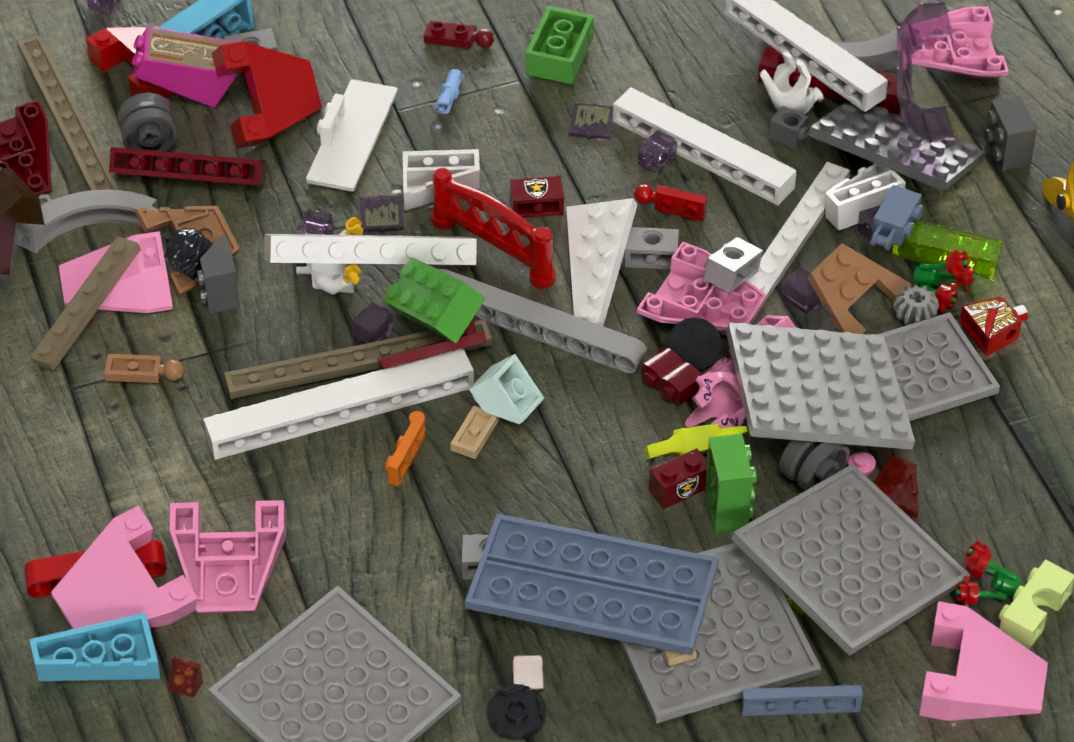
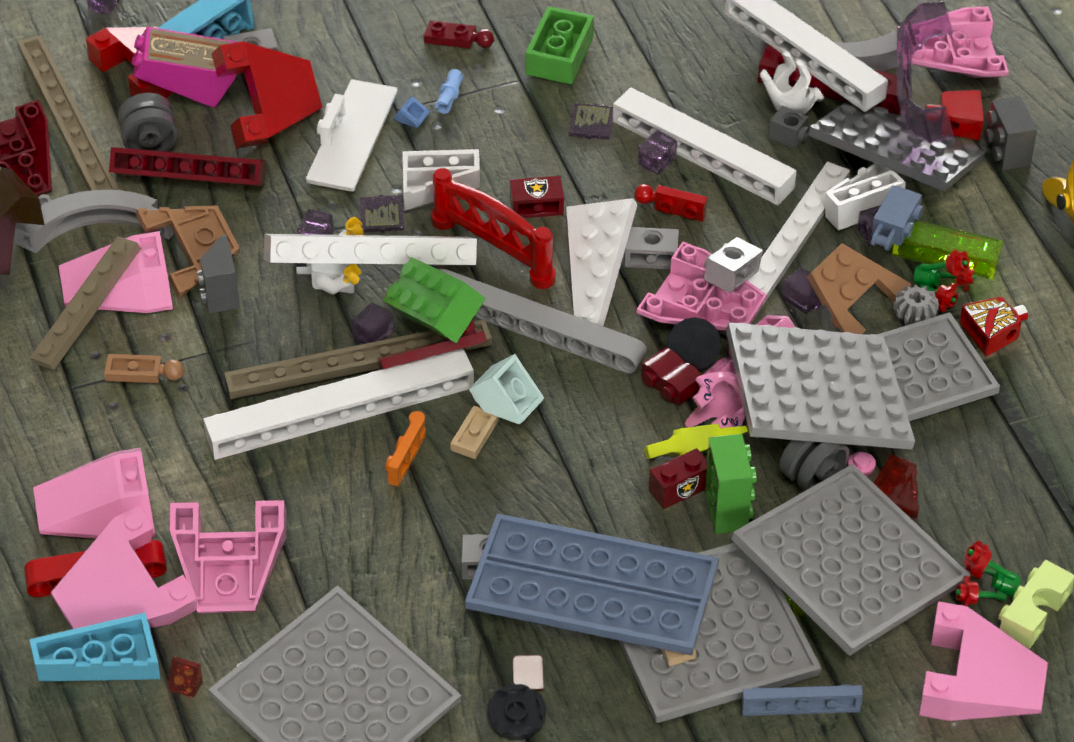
black hair [164,228,212,280] -> none
none -> bright pink wedge [33,447,156,539]
none -> medium blue slope [393,96,431,128]
none -> red torso [925,90,984,140]

